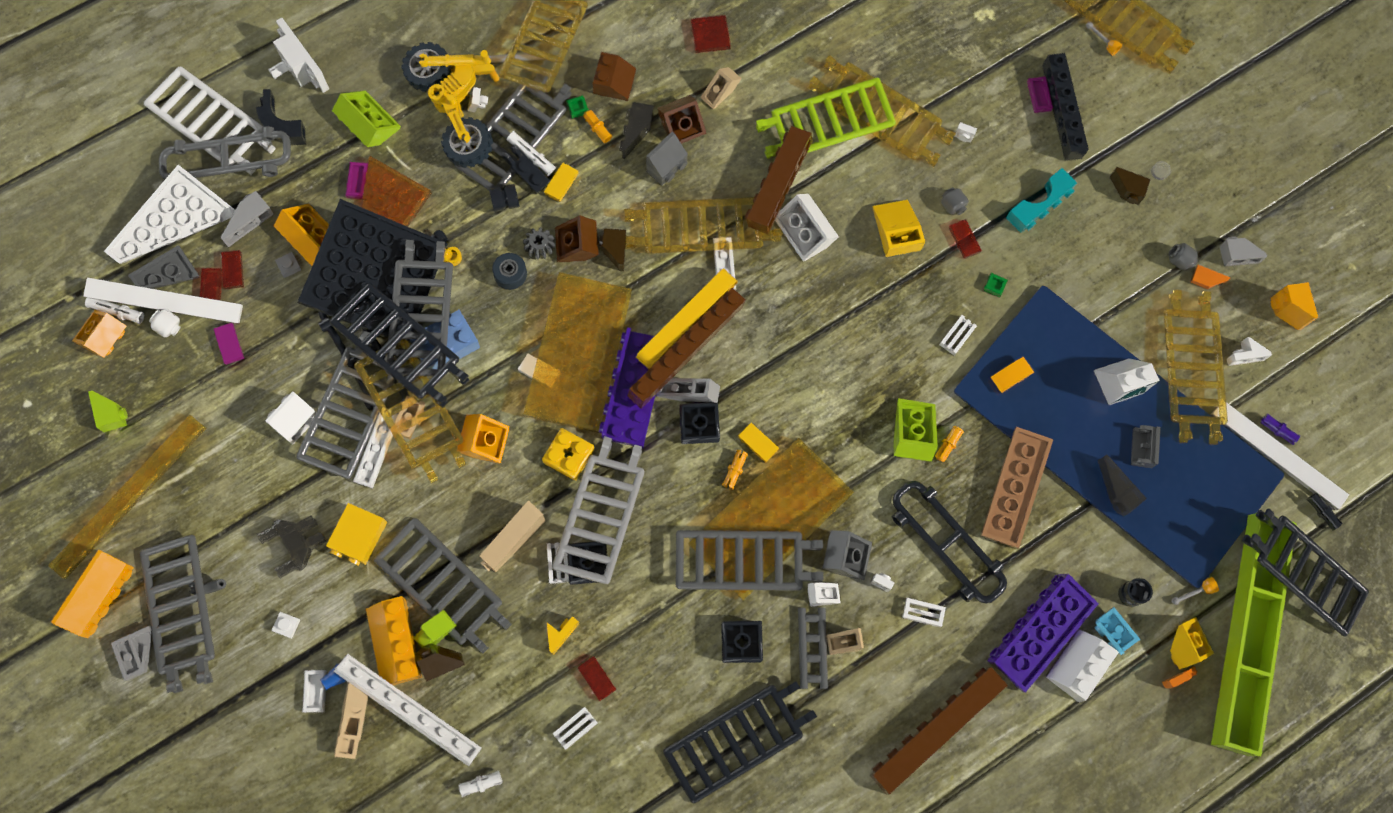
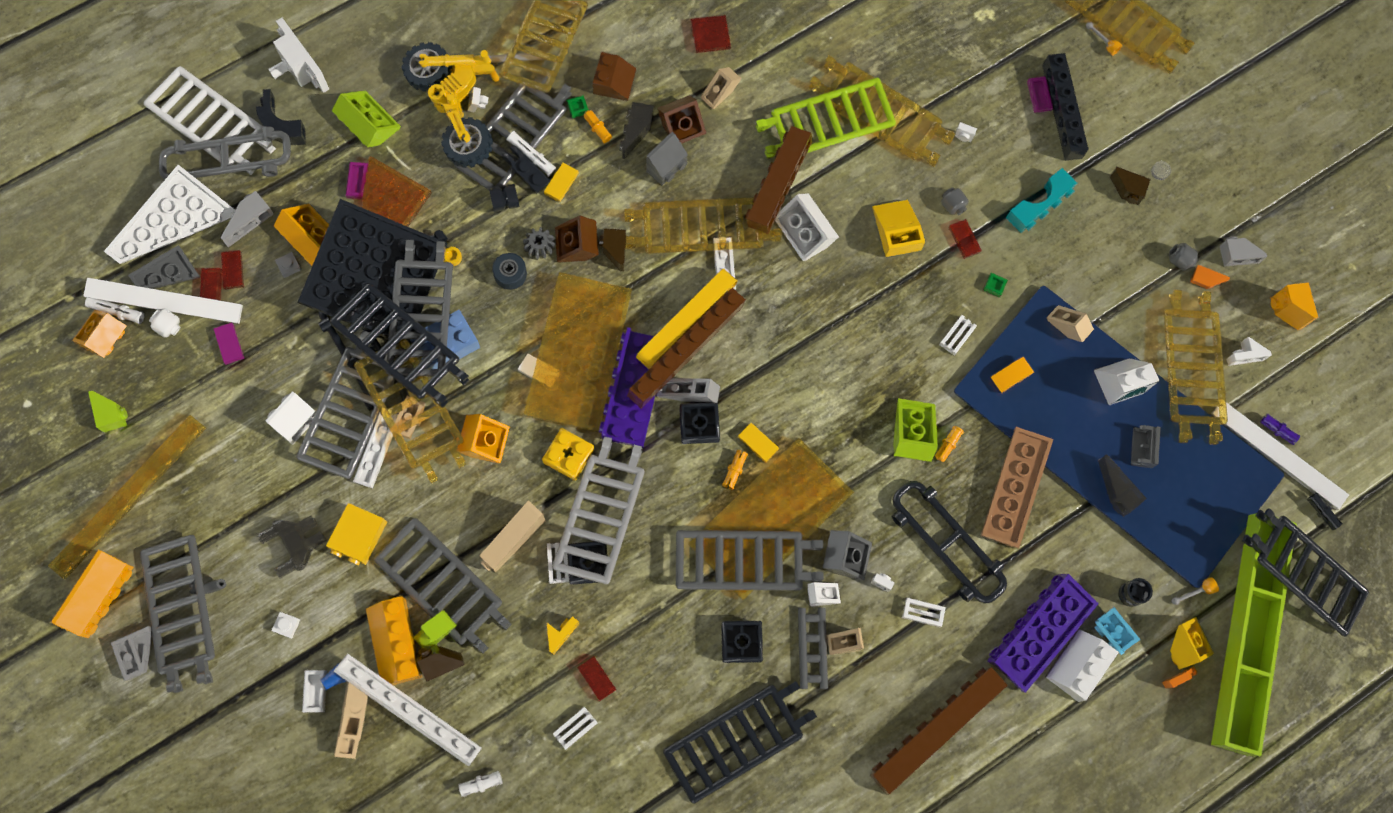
none -> tan slope [1047,305,1094,342]

